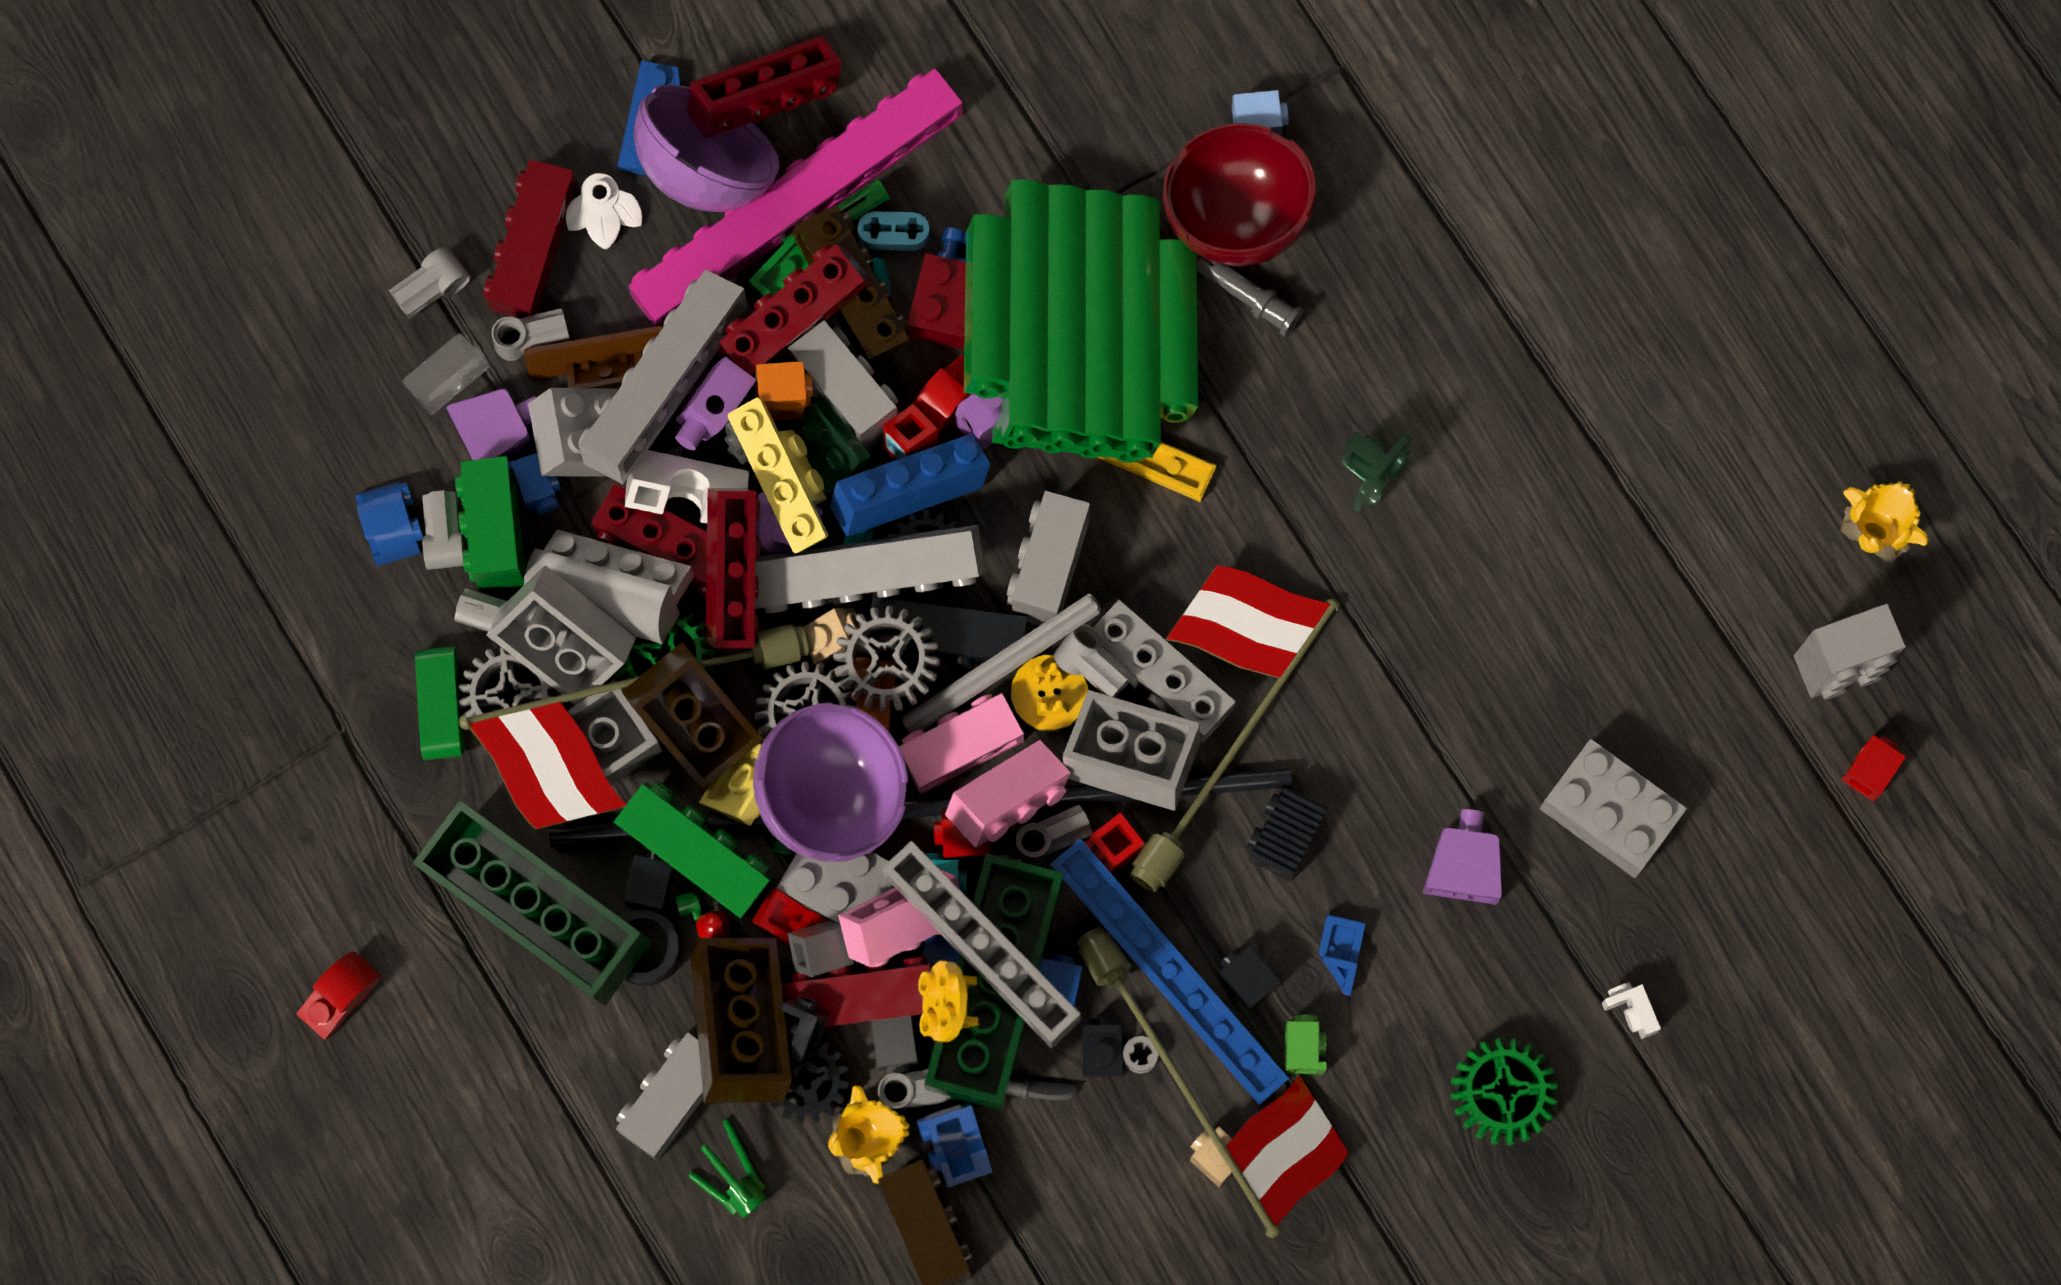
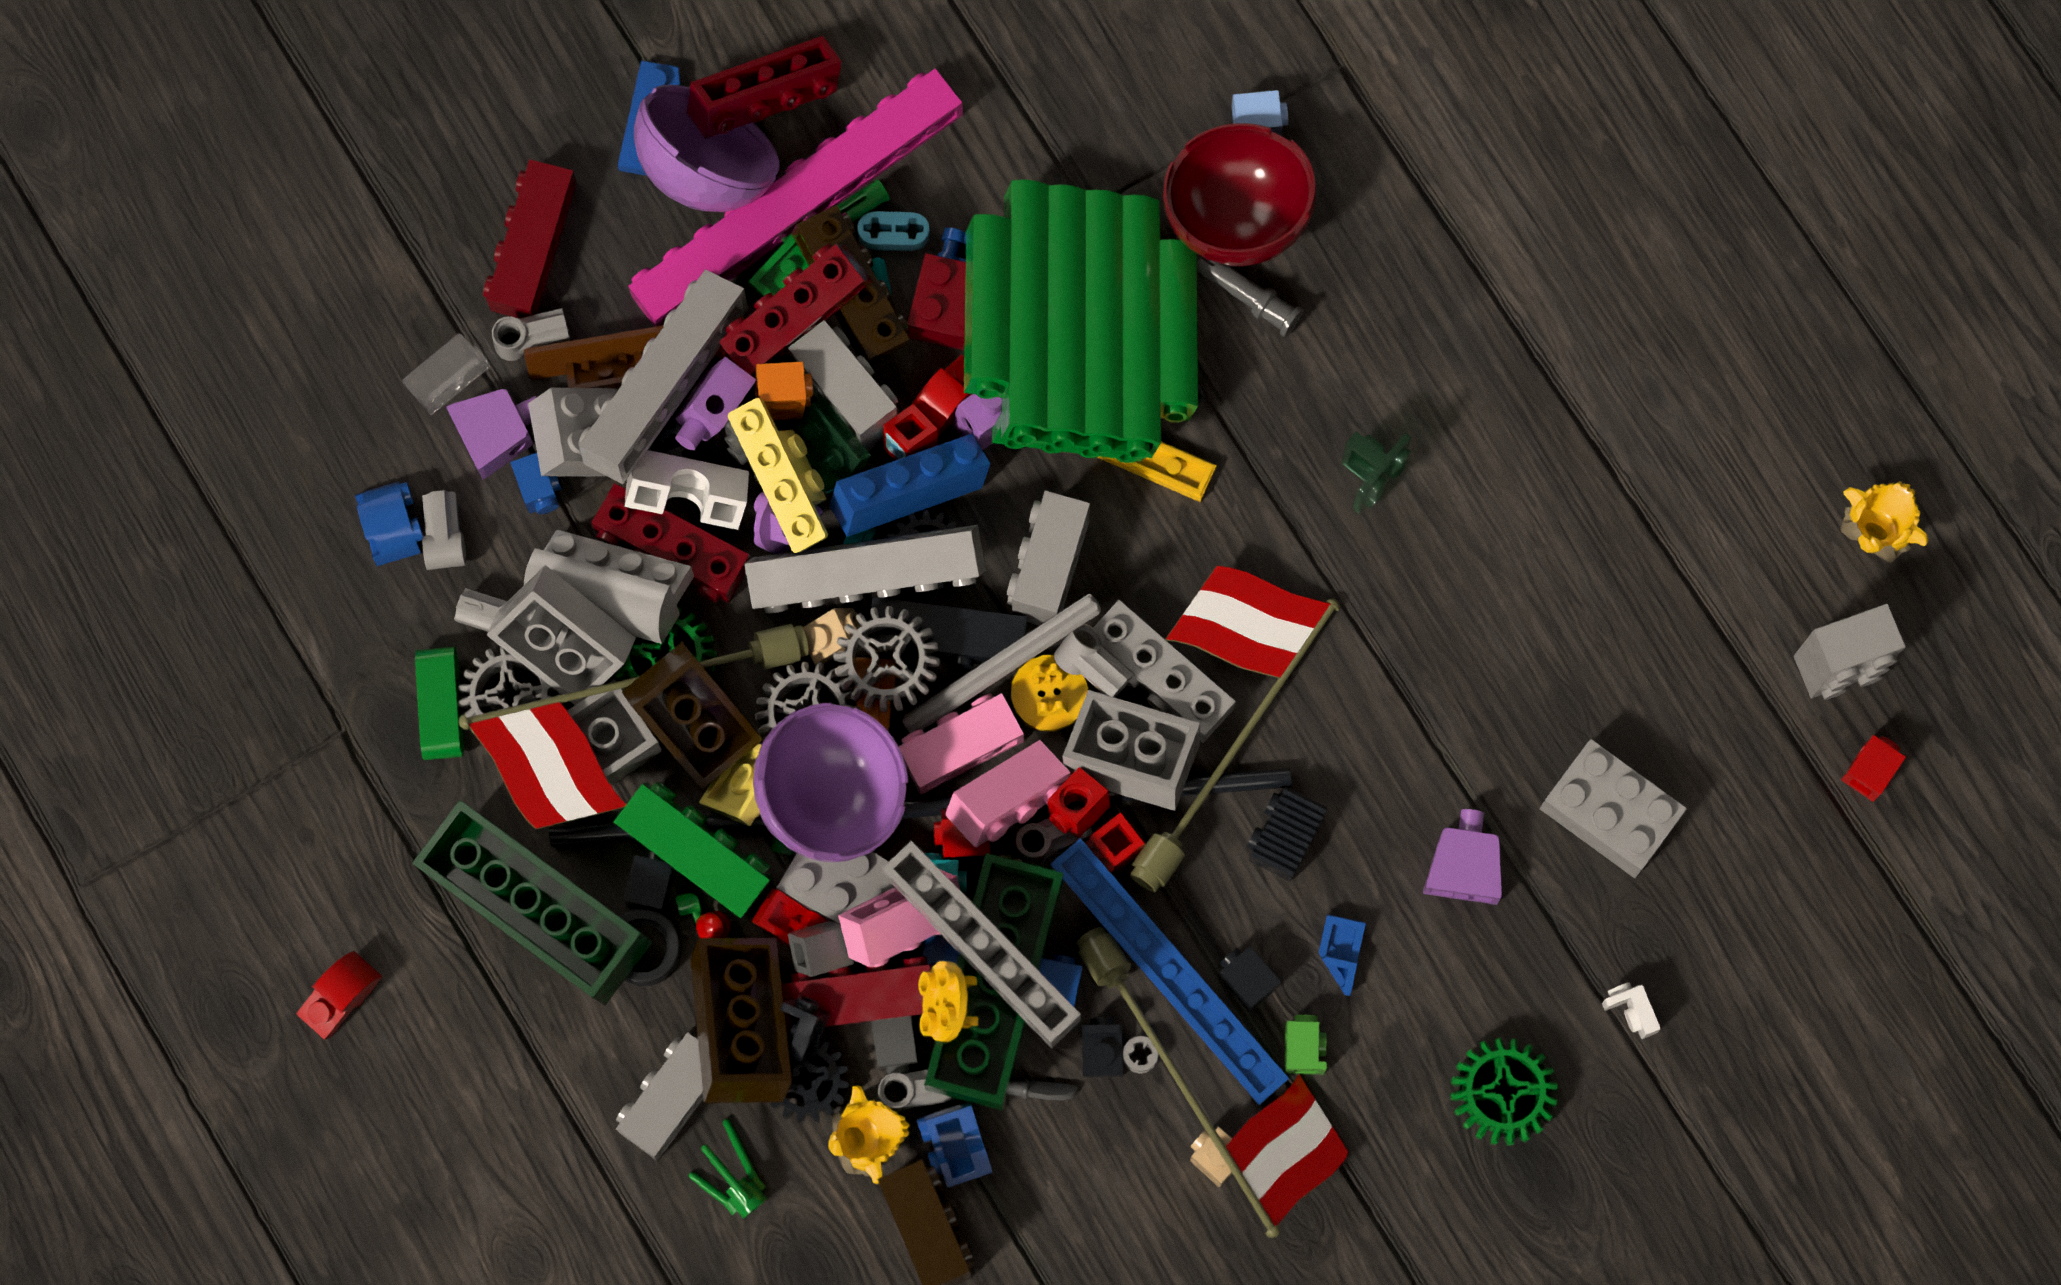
light grey piece [389,246,471,319] -> none
green brick [455,456,526,593] -> none
white plate [566,173,642,249] -> none
dark red brick [706,488,760,648] -> none
none -> red brick [1047,767,1110,839]

